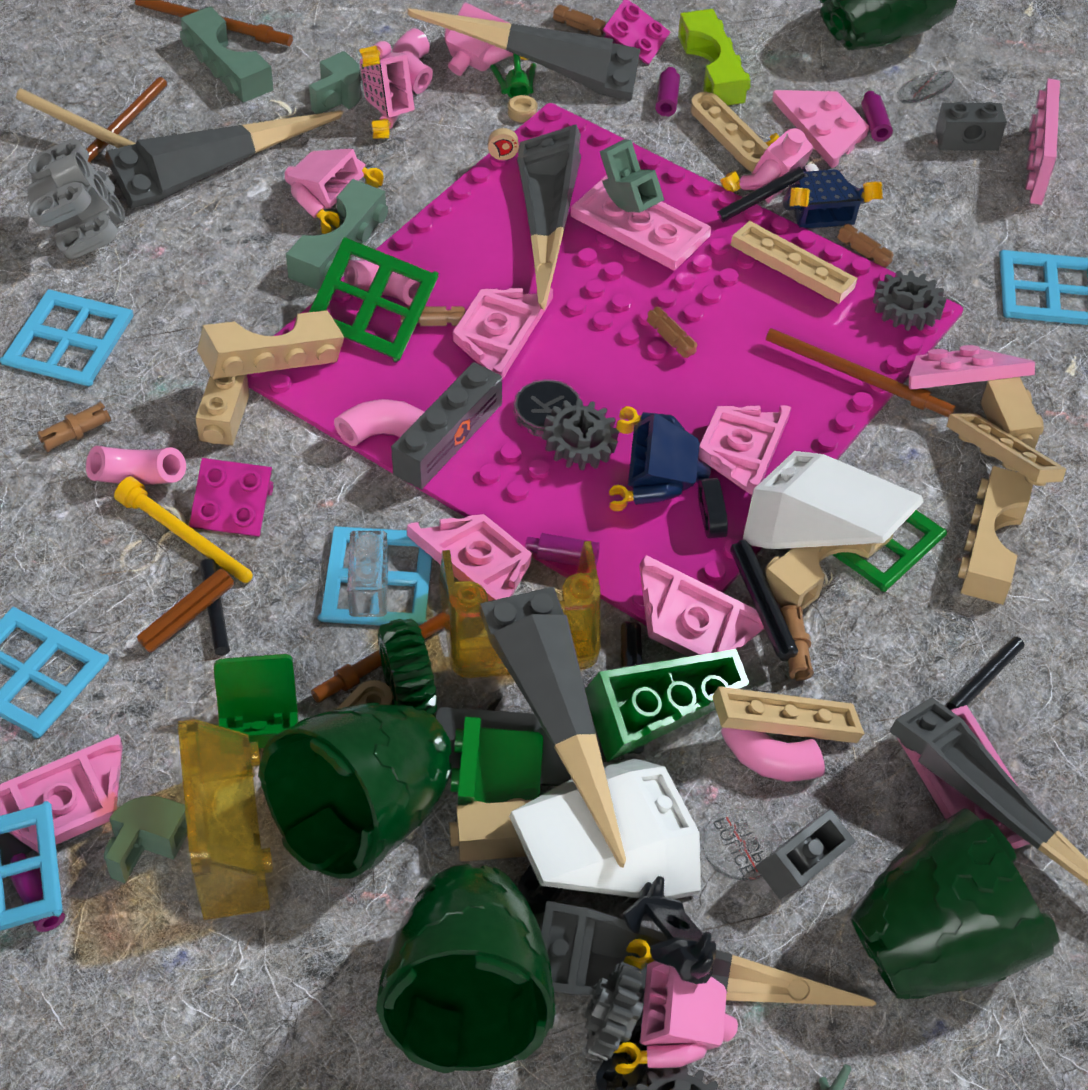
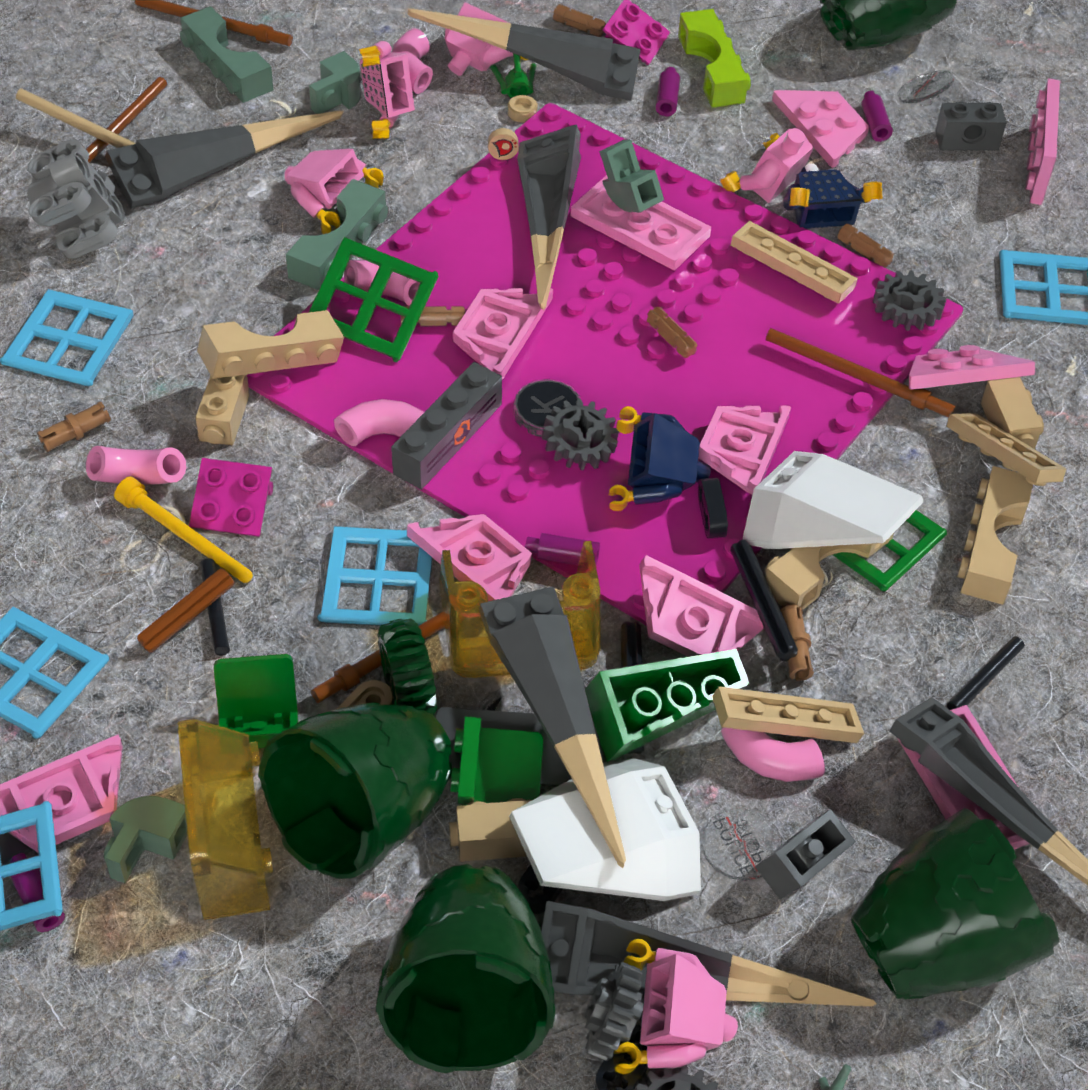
clear brick [347,531,388,617] -> none
black piece [623,876,716,984] -> none
tan plate [691,92,769,172] -> none
black bar [717,166,805,222] -> none

